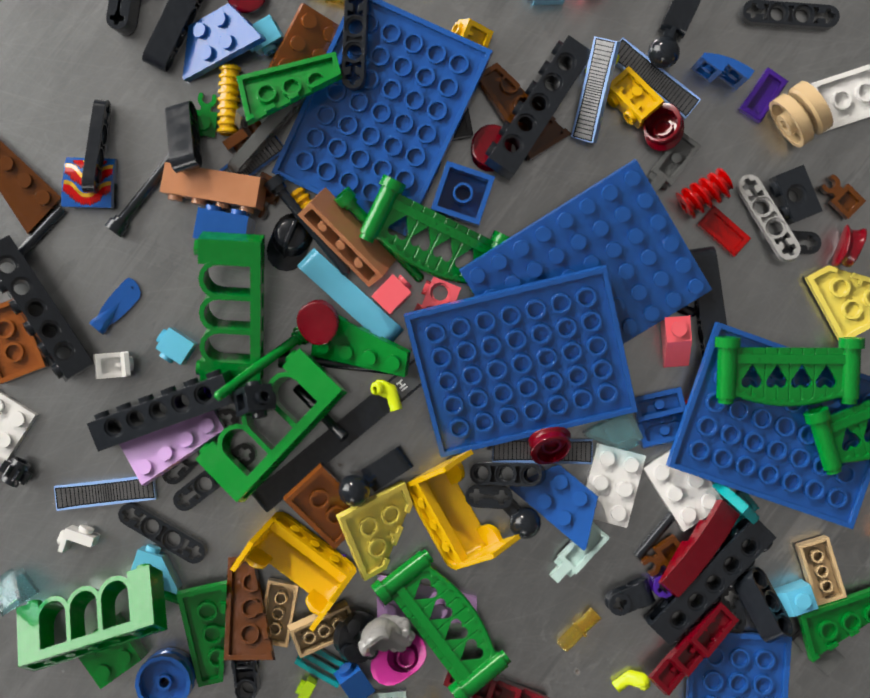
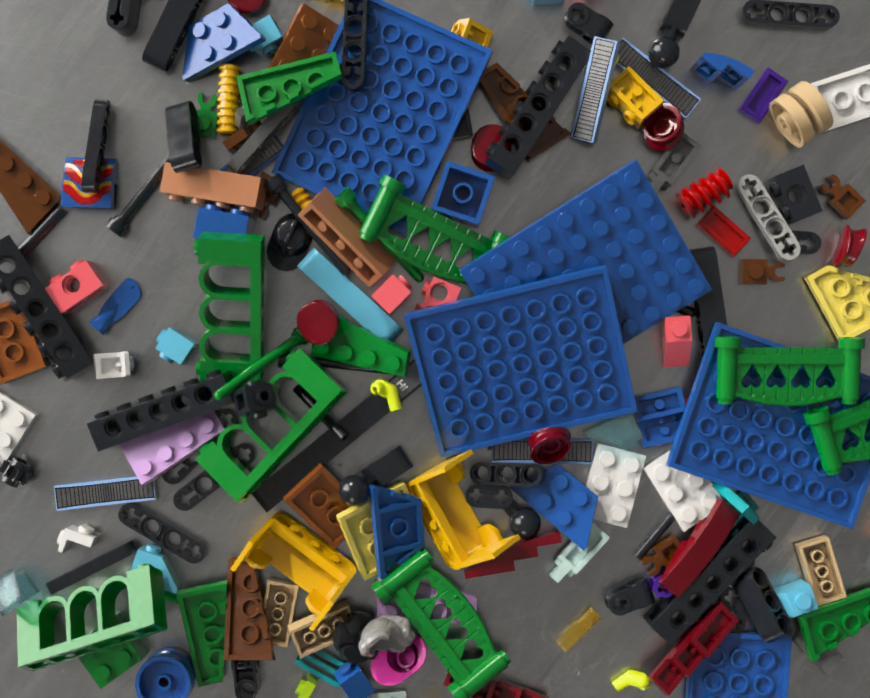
none -> coral brick [45,260,109,314]
none -> black beam [45,540,138,595]
none -> blue wing [369,485,425,579]
none -> dark red slope [464,529,562,579]
none -> black piece [564,2,614,45]
none -> reddish brown plate [740,259,785,285]

